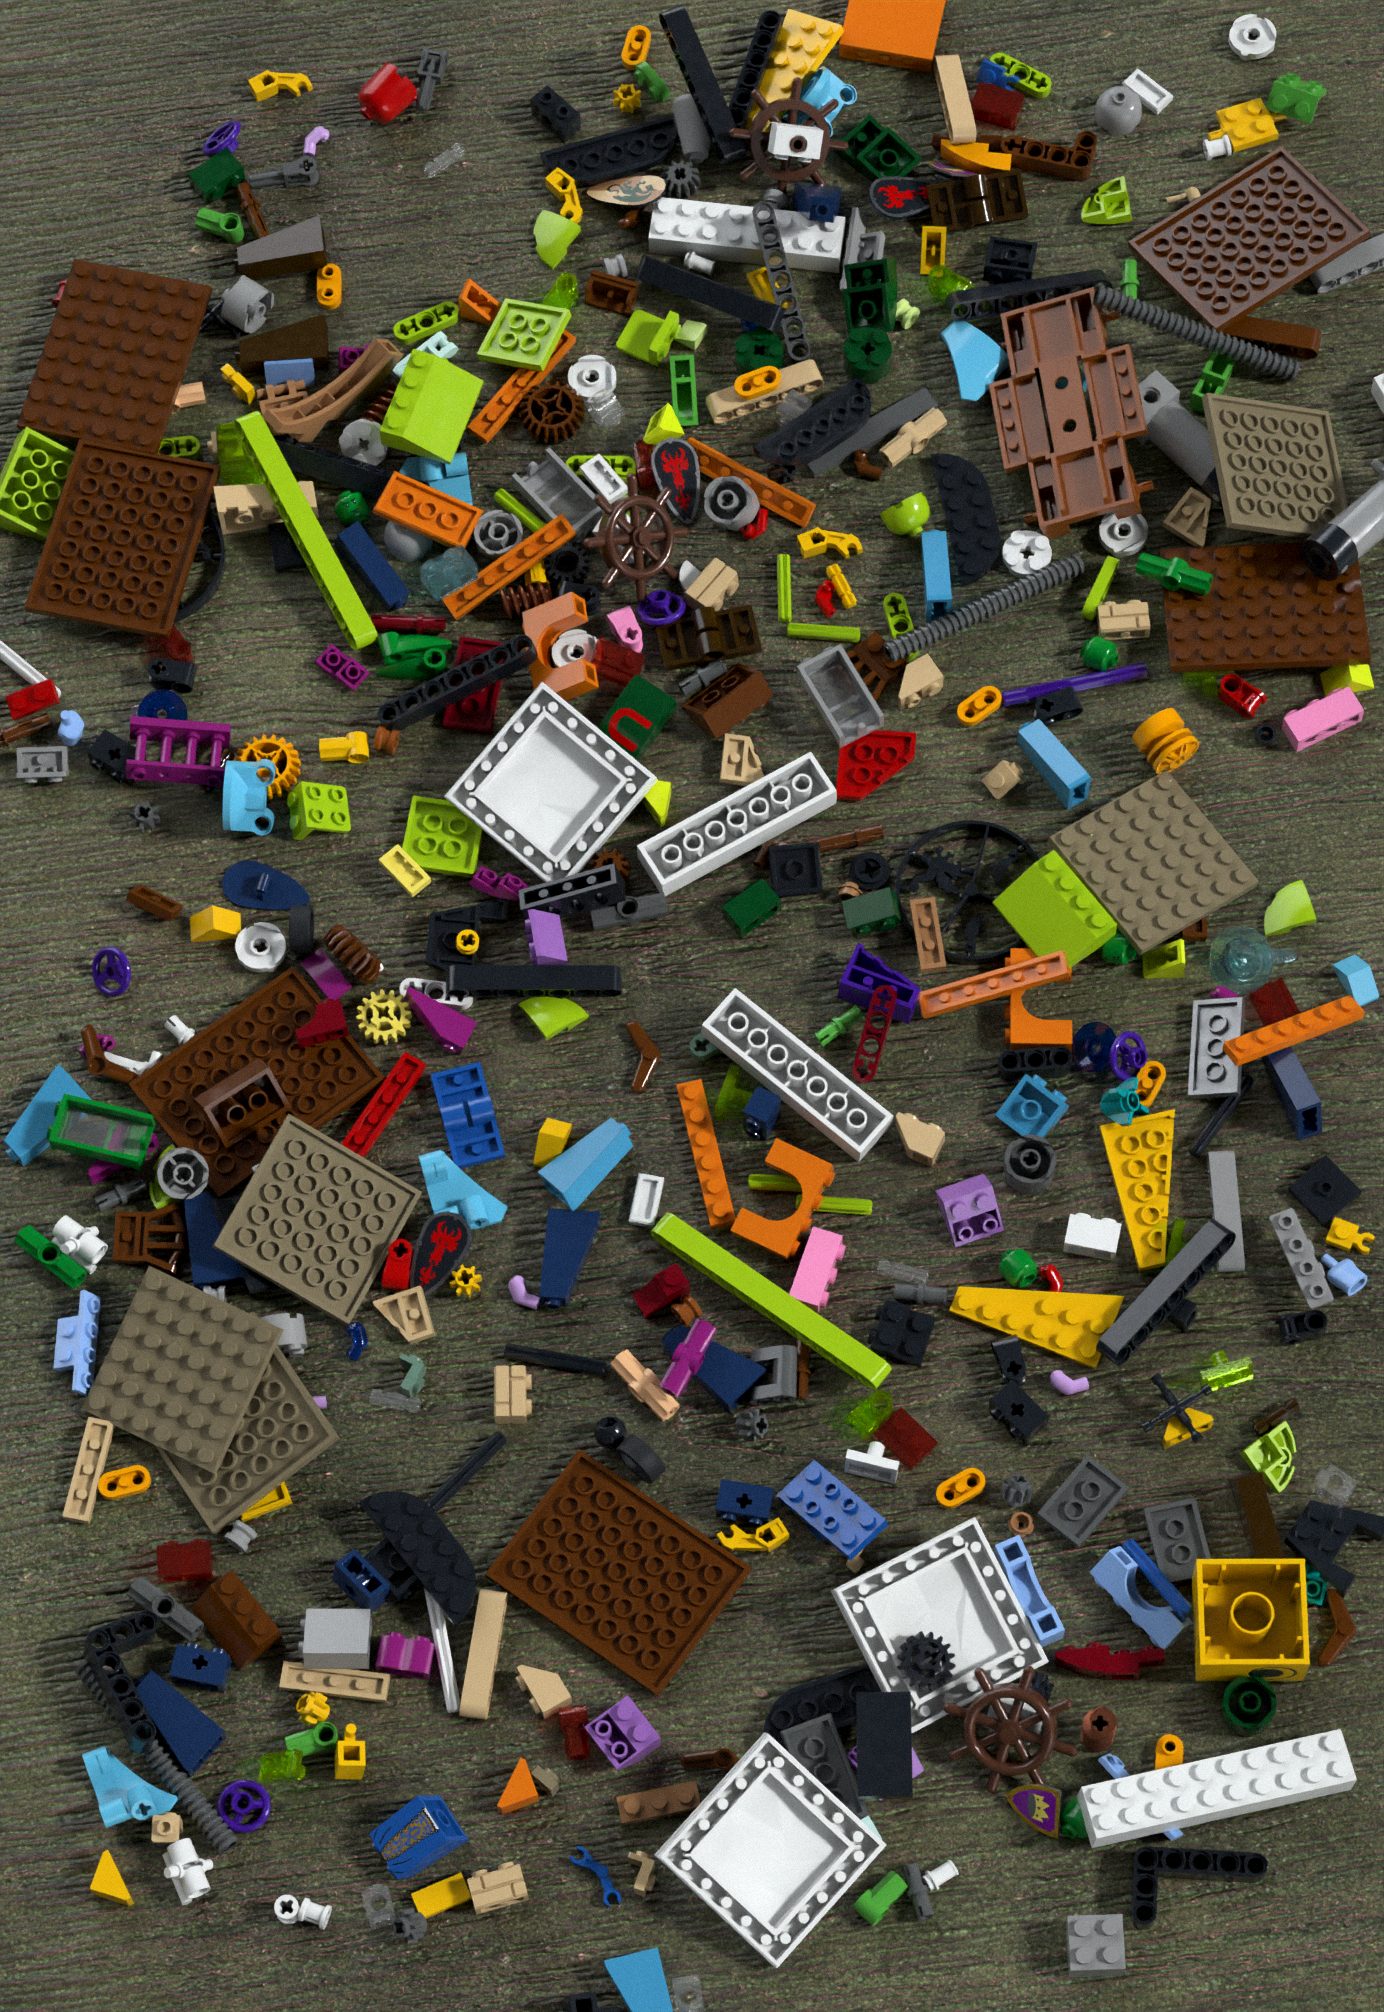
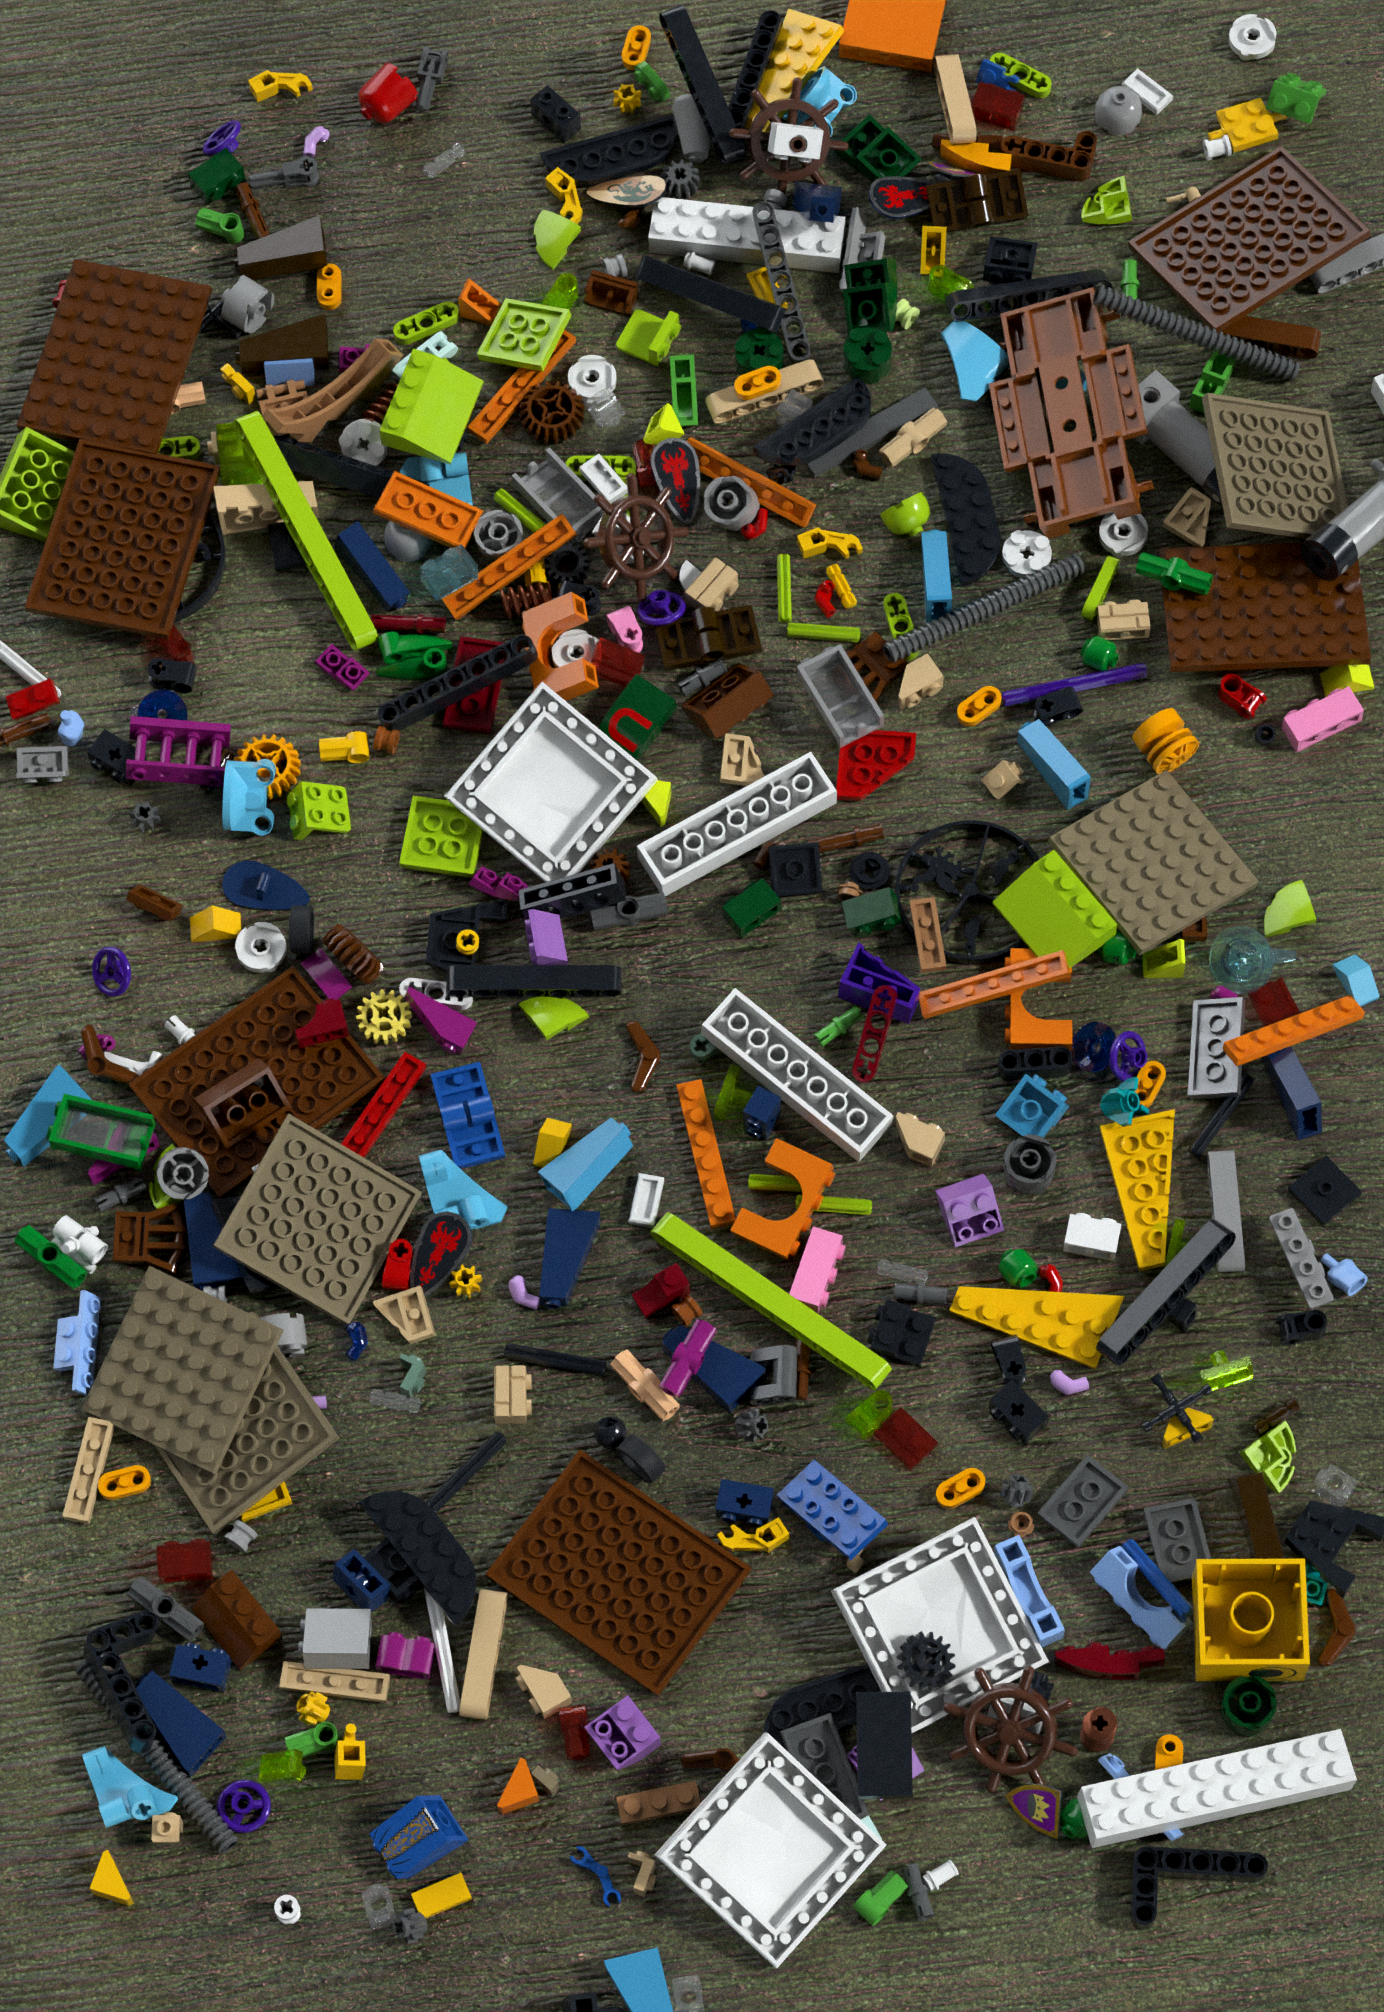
white pin [162,1838,213,1905] -> none
white bush [298,1898,332,1930] -> none
green head [334,490,370,527] -> none
light yellow tile [379,844,431,898] -> none
tan brick [467,1862,529,1915] -> none
yellowish green slope [674,320,707,350] -> none
white tile [844,1441,899,1484] -> none
light grey brick [1066,1914,1126,1977] -> none
clear neon green tile [1182,670,1235,697] -> none
yellow plate [1325,1217,1375,1255] -> none

